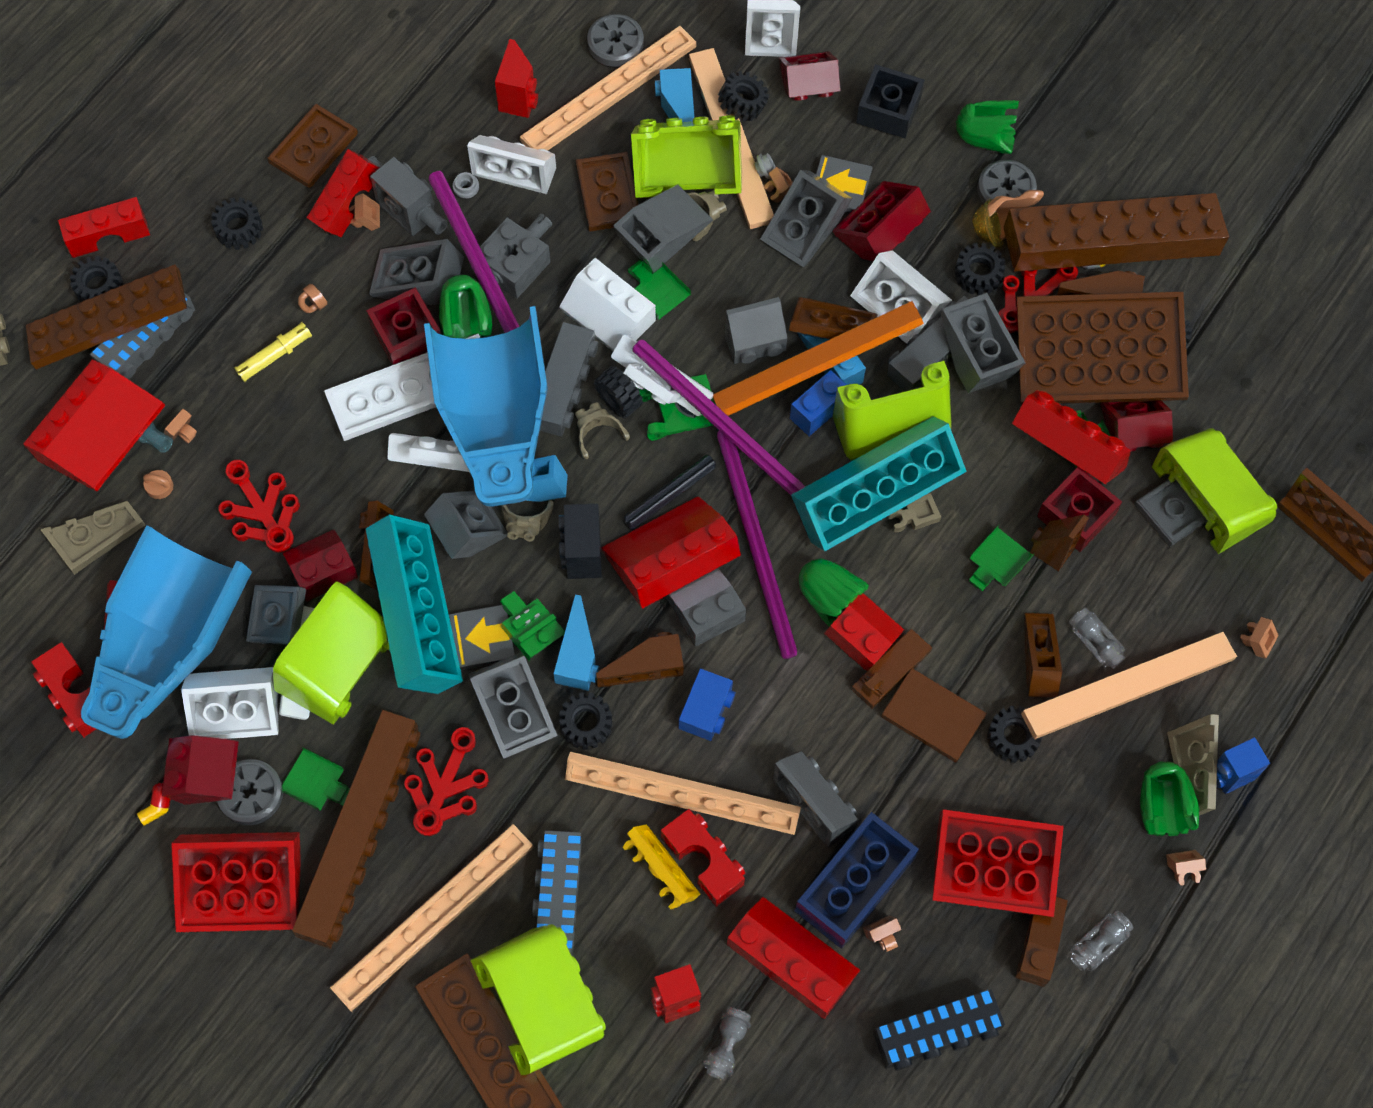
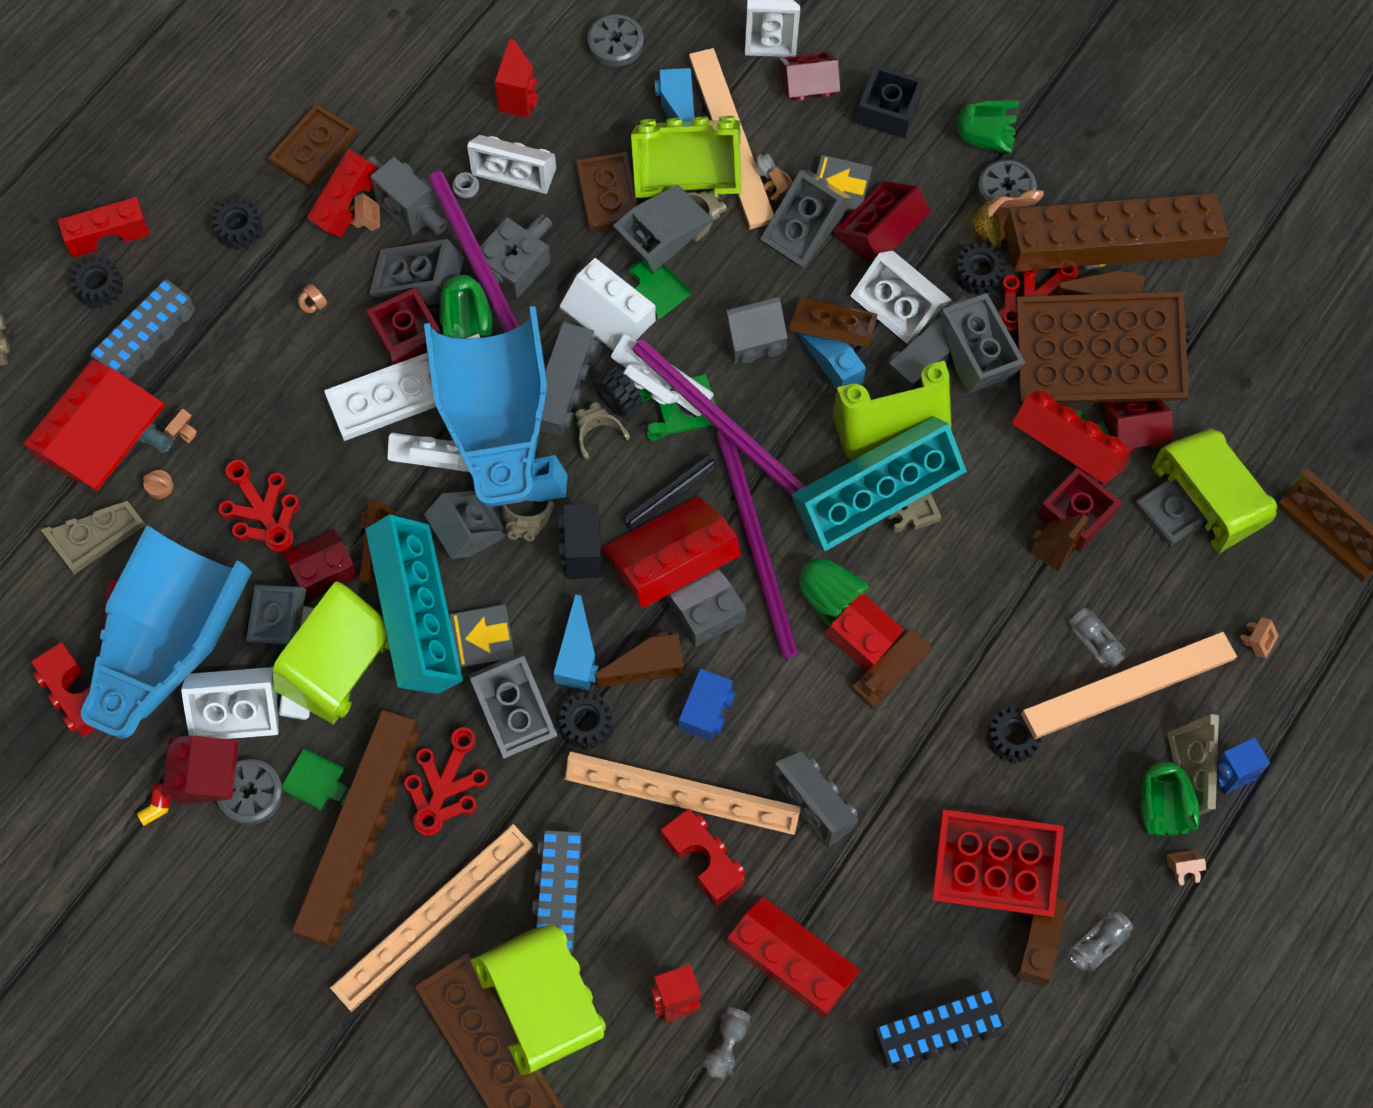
reddish brown plate [26,264,187,369] -> none
red slope [172,832,301,932] -> none
light yellow pin [234,322,312,382] -> none
green piece [500,591,565,661] -> none
light nougat tile [520,26,696,151] -> none
yellow plate [623,824,701,909] -> none
orange tile [713,301,924,416] -> none
black tyre [718,71,769,122] -> none
blue brick [790,370,847,436] -> none
dark blue brick [794,812,919,949] -> none
nougat tile [863,915,902,952] -> none
reddish brown tile [881,668,987,763] -> none
green piece [969,525,1035,591] -> none
reddish brown slope [1024,613,1062,697] -> none

